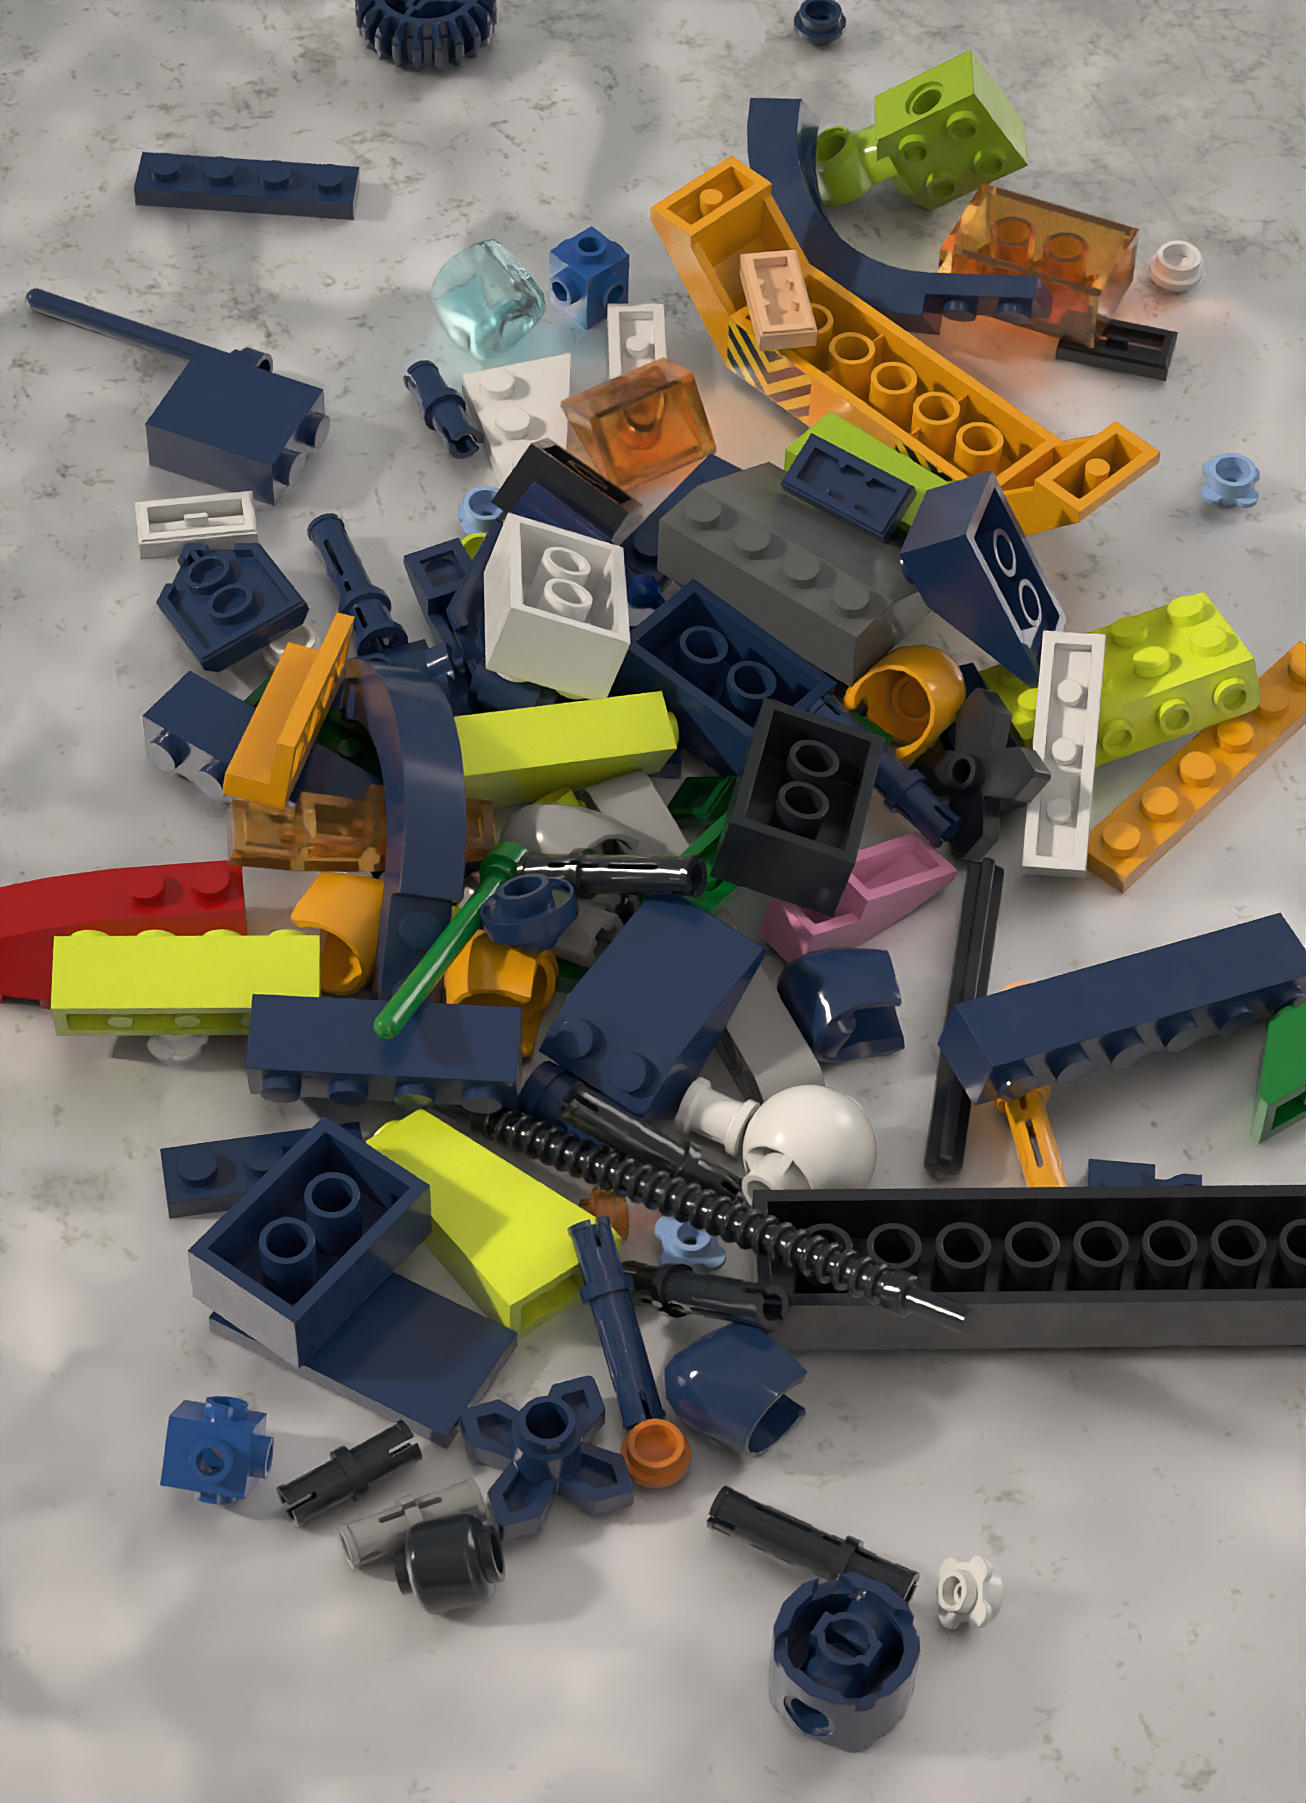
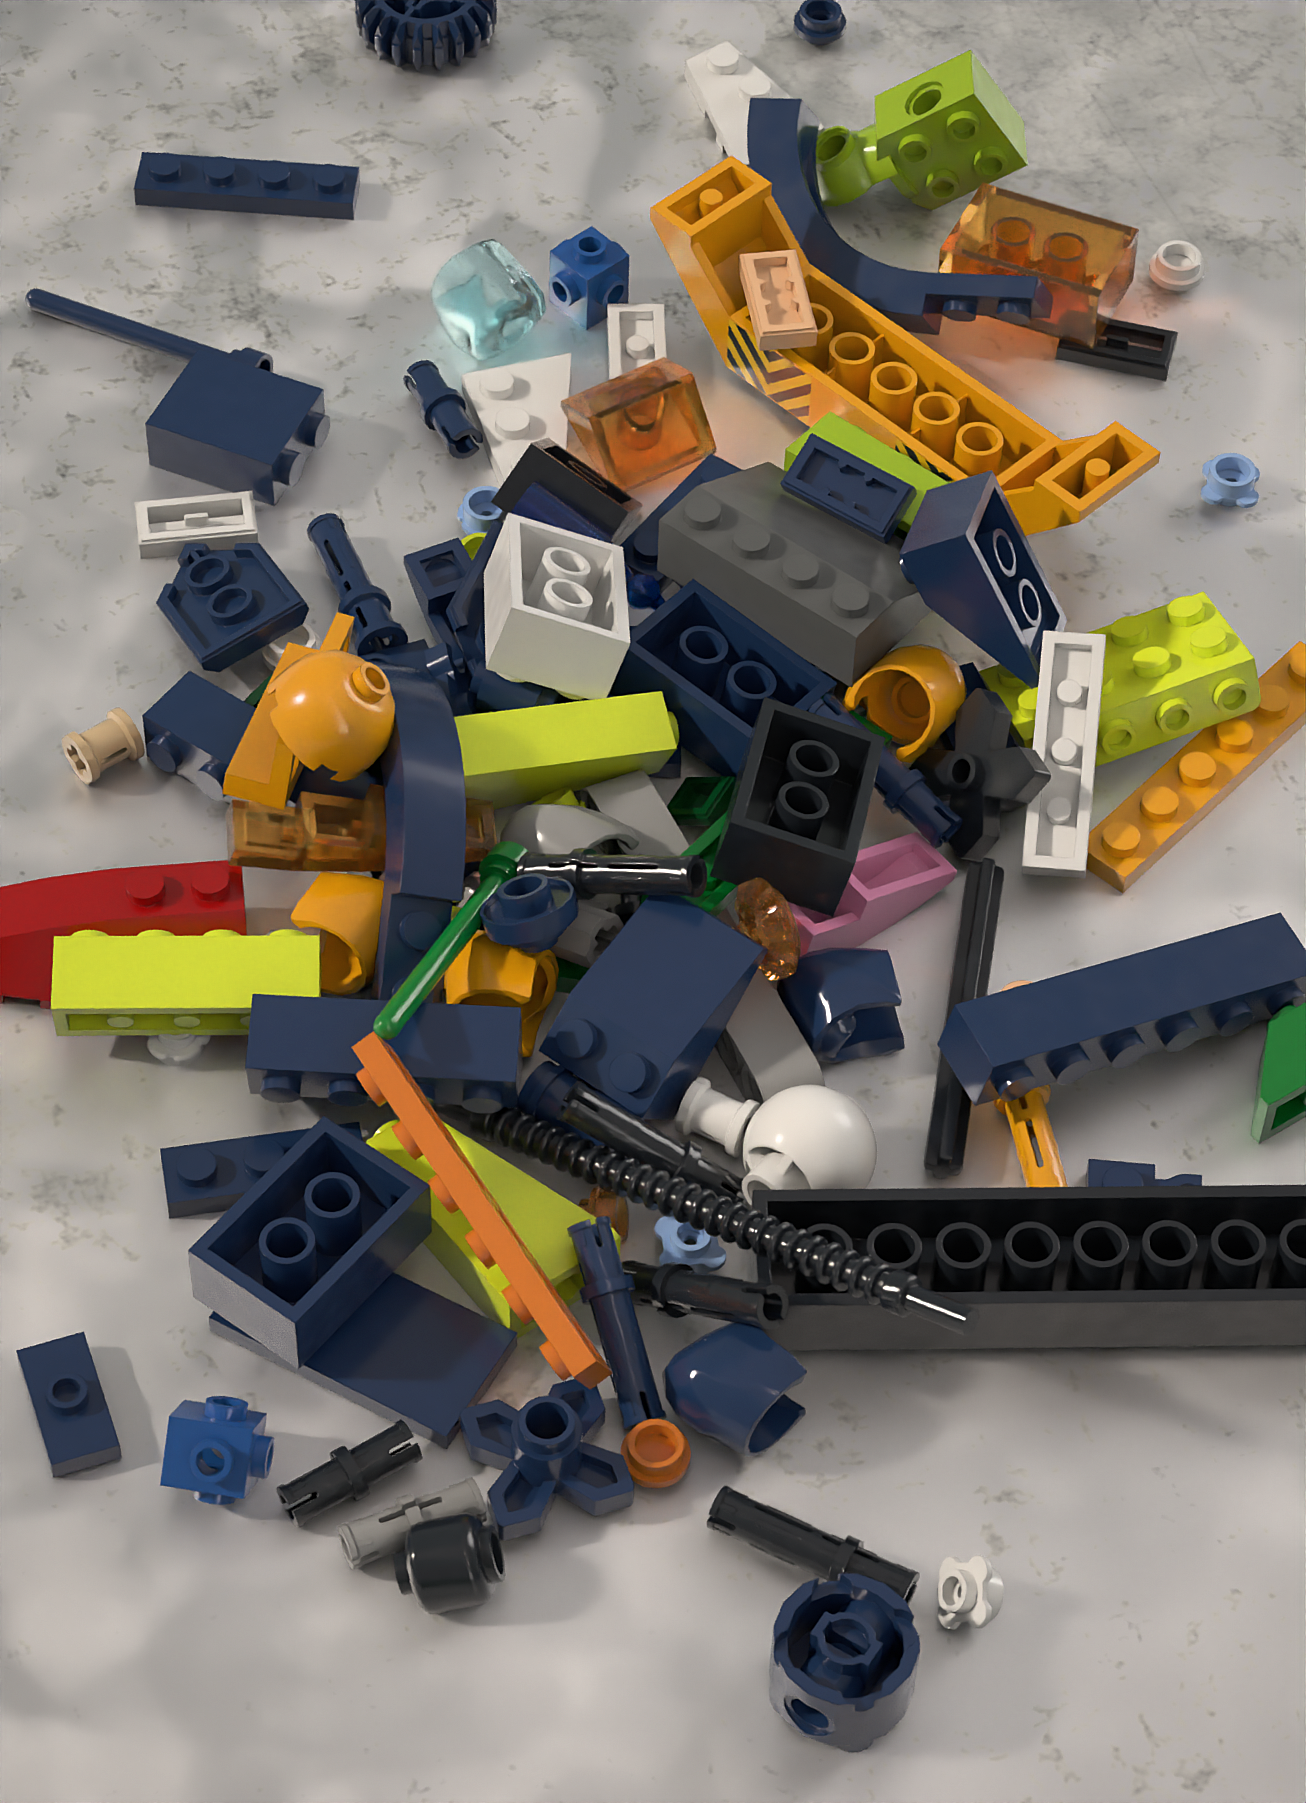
none -> dark blue plate [16,1331,122,1478]
none -> tan bush [62,707,145,785]
none -> light orange cylinder [268,649,395,782]
none -> orange plate [351,1031,613,1390]
none -> white wing [684,40,825,168]
none -> clear orange gear [734,877,801,981]

